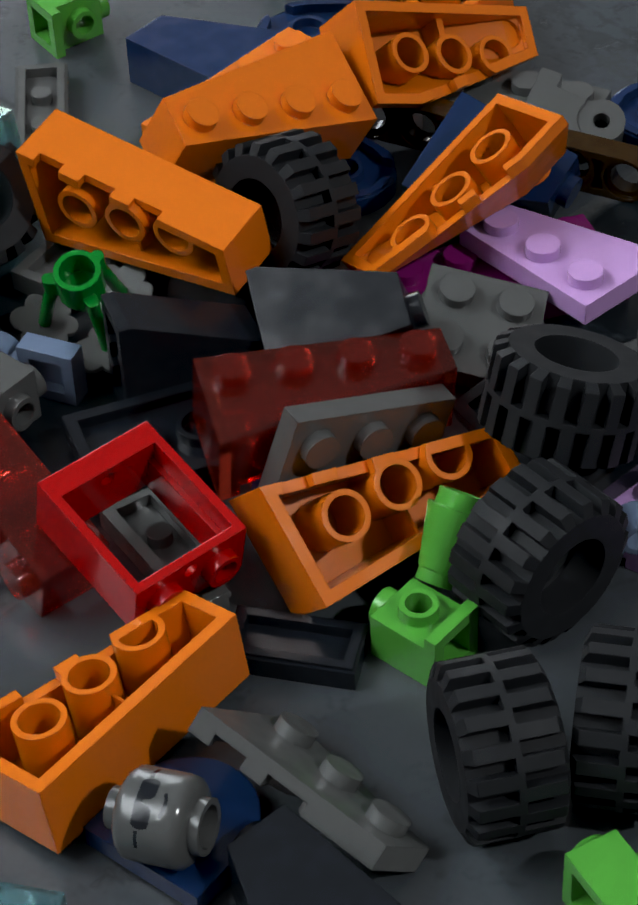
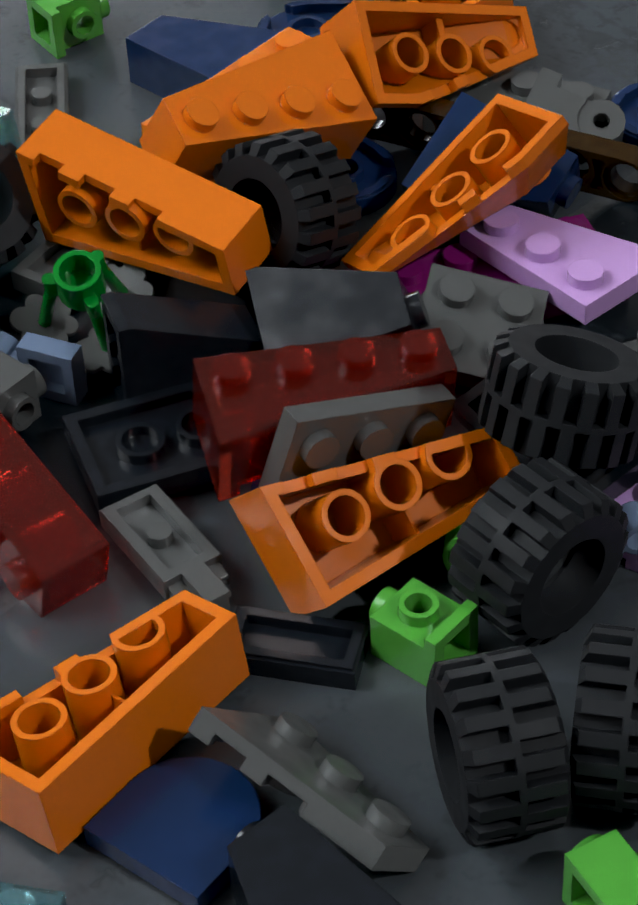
red window [36,420,247,624] -> none
dark grey head [103,764,221,871] -> none
bright green cone [415,485,481,591] -> none

